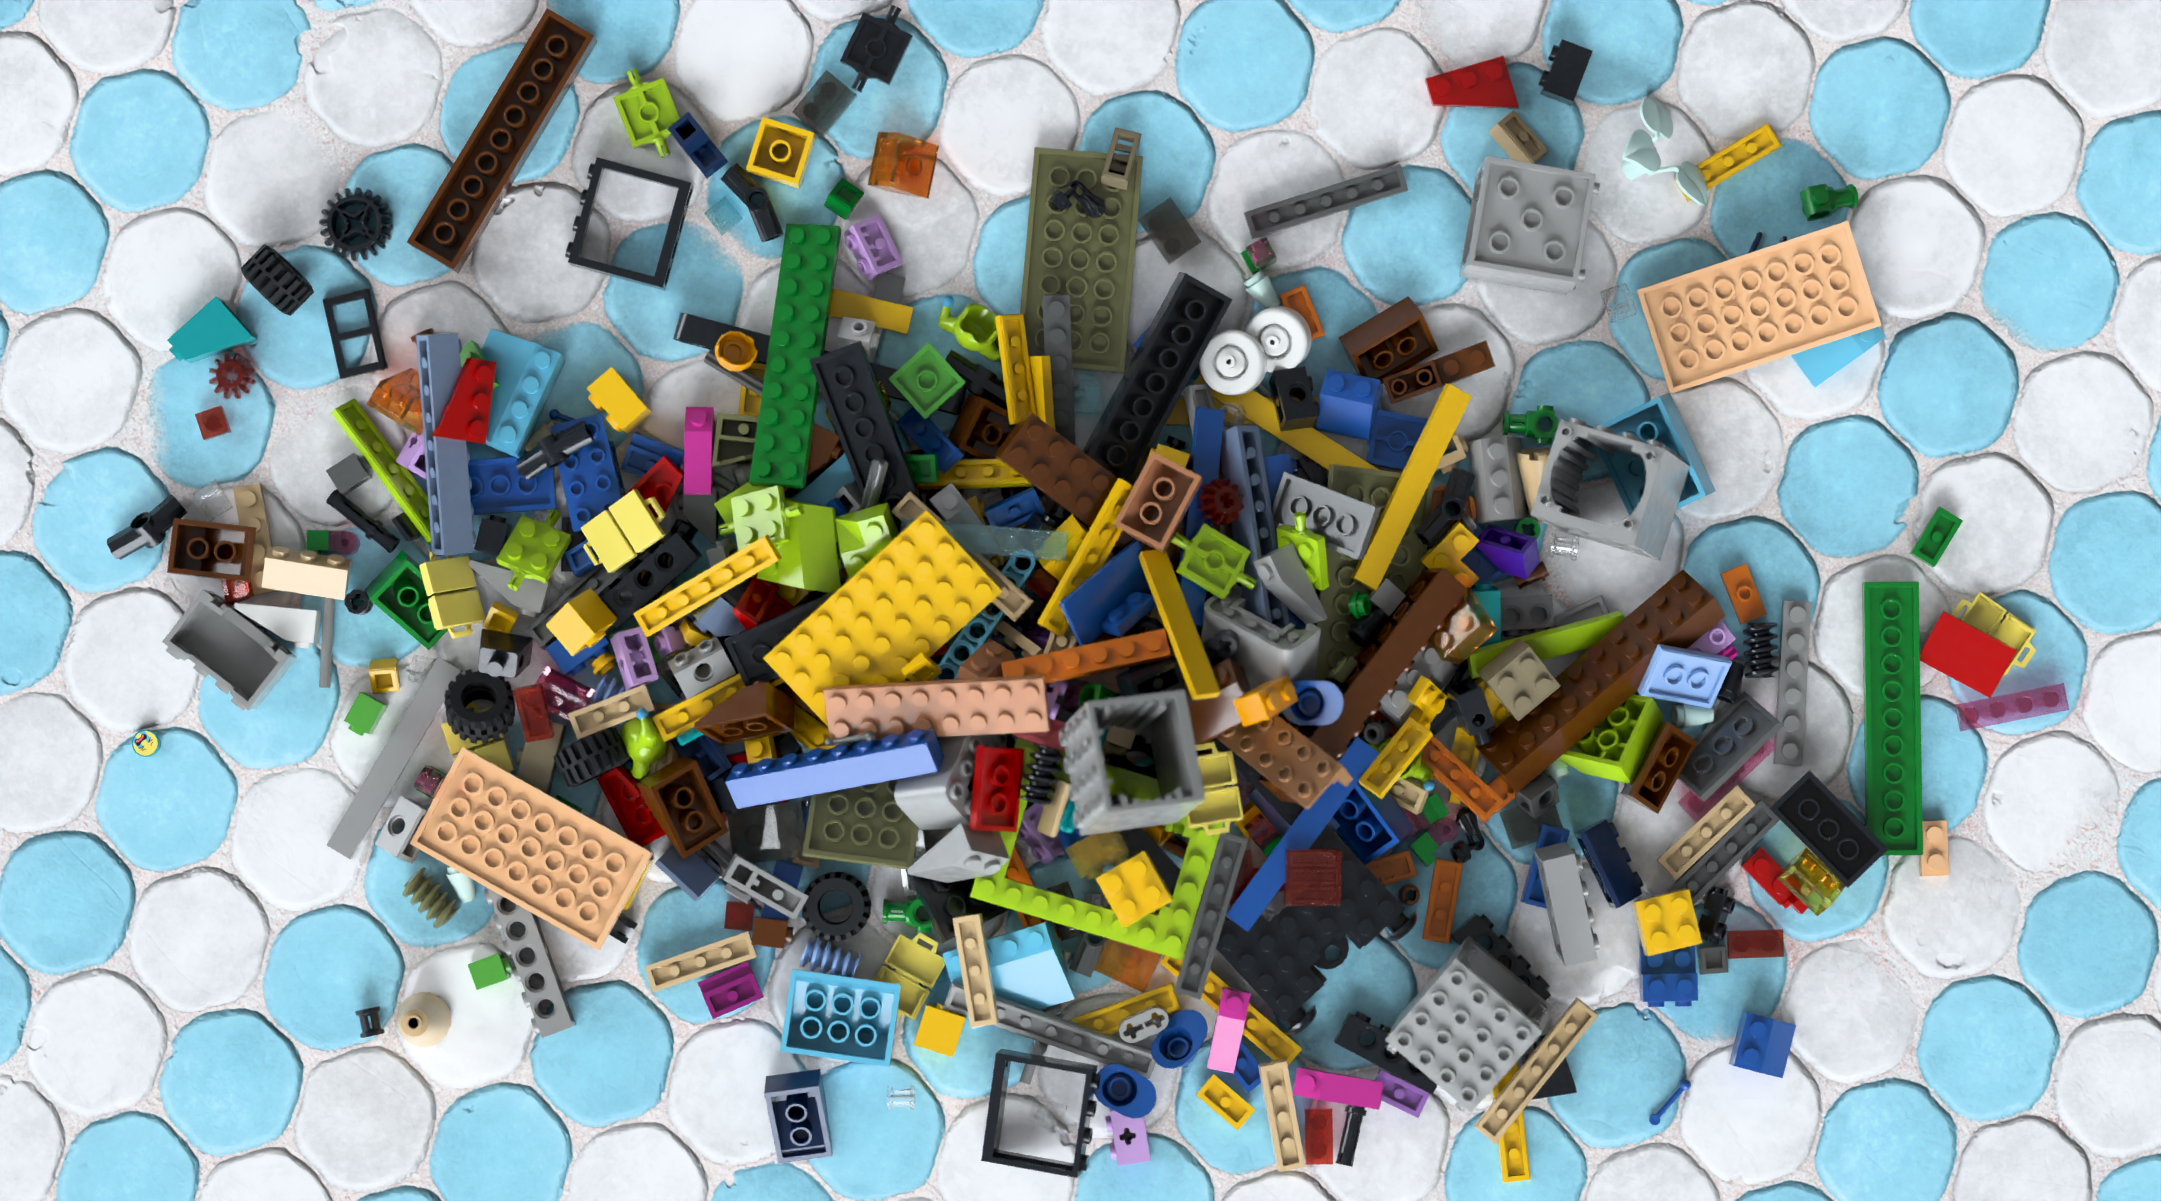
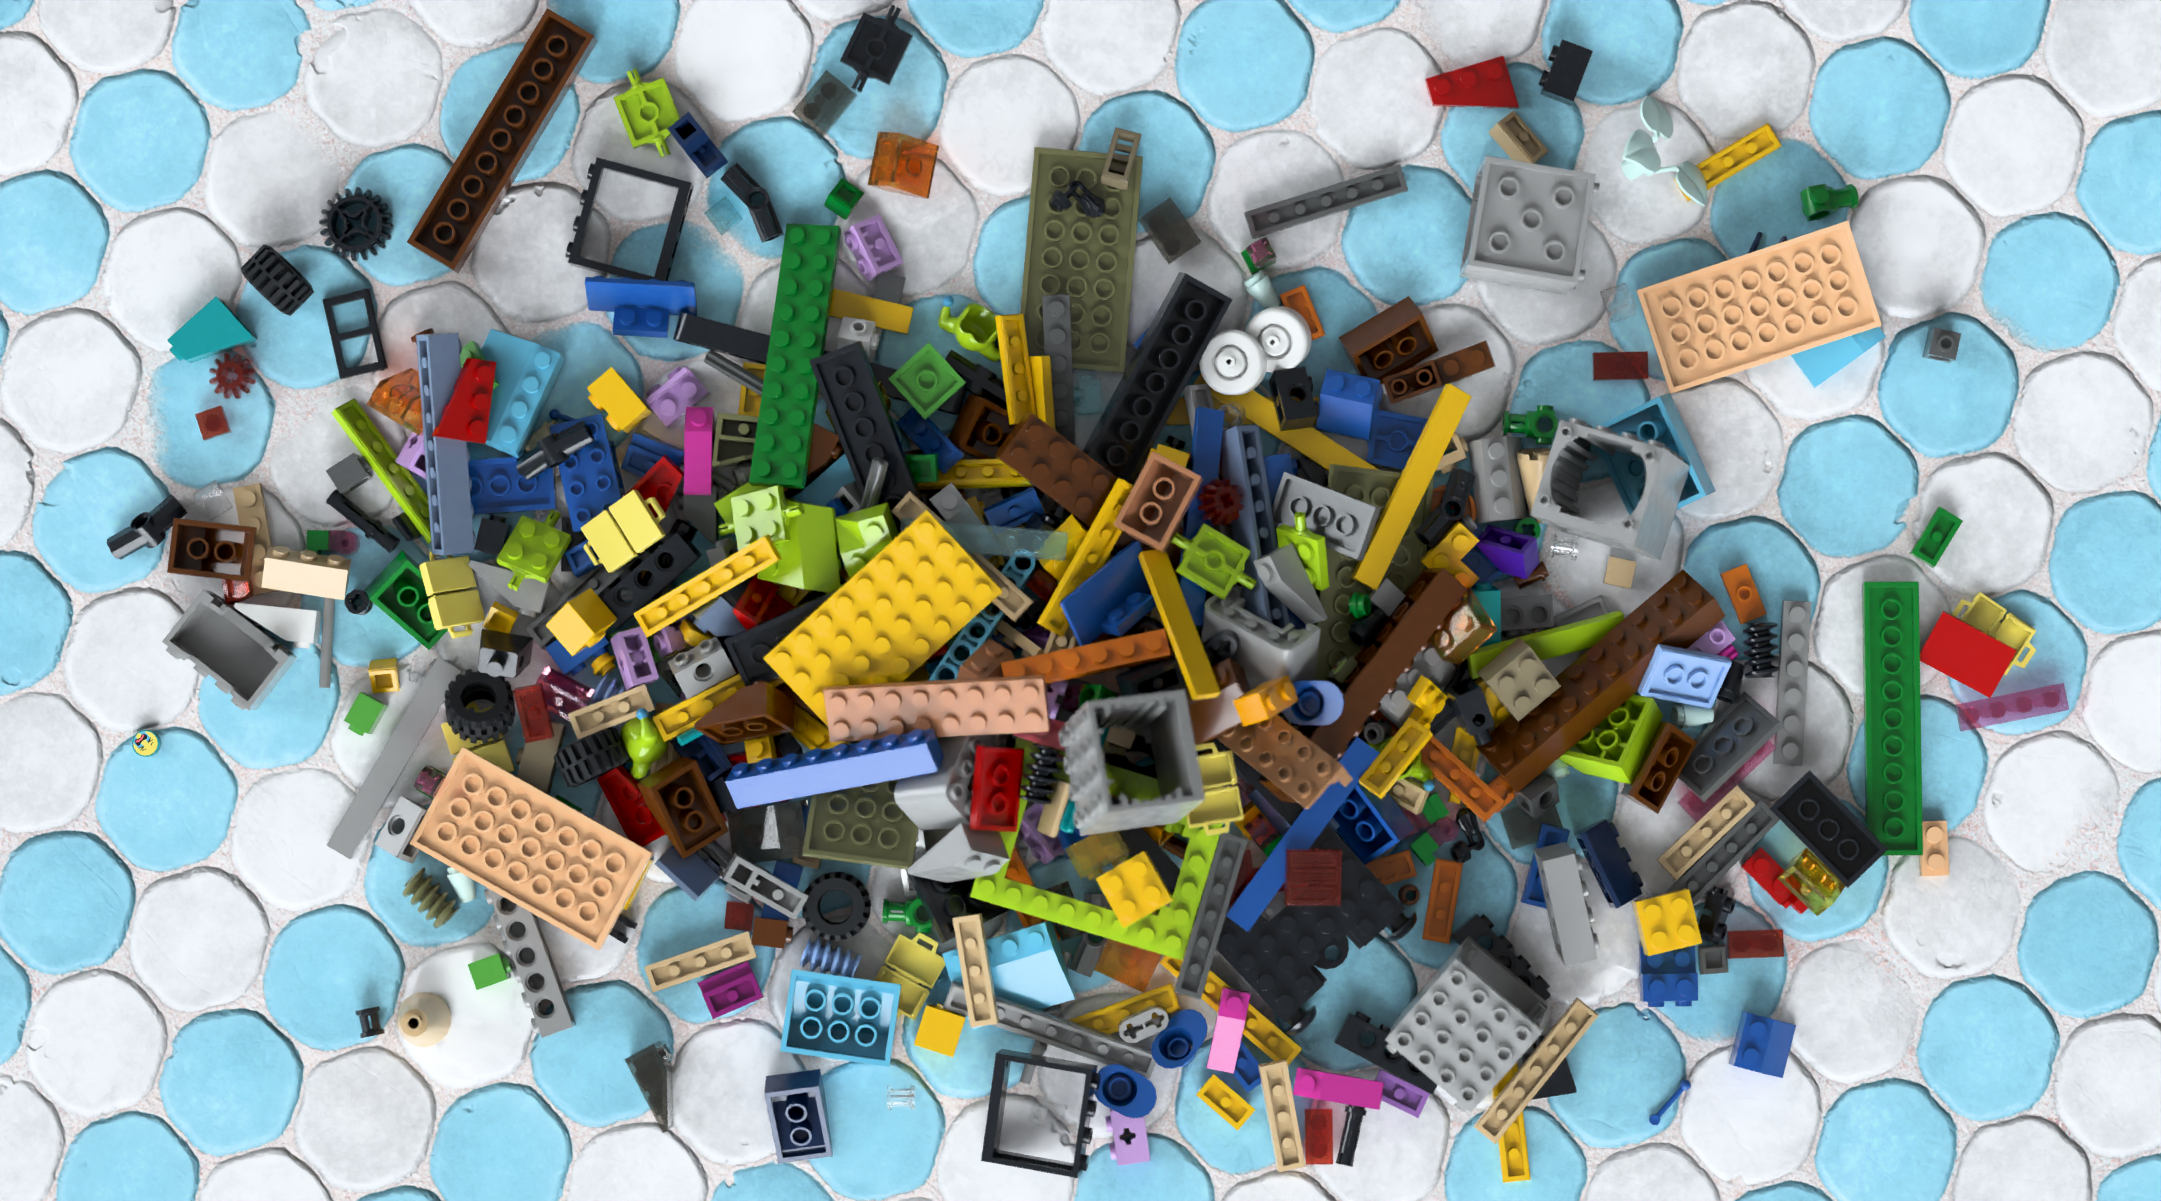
light orange hair [715,331,758,372] -> none
yellow brick [746,117,816,189] -> none
dark grey hinge [825,730,875,746] -> none
yellow plate [901,652,942,682] -> none
none -> blue bracket [585,276,698,338]
none -> clear smoke slope [625,1041,673,1133]
none -> lavender bracket [644,366,709,428]
none -> clear red plate [1592,351,1649,381]
none -> tan tile [1603,556,1636,589]
none -> dark grey brick [1923,328,1961,363]

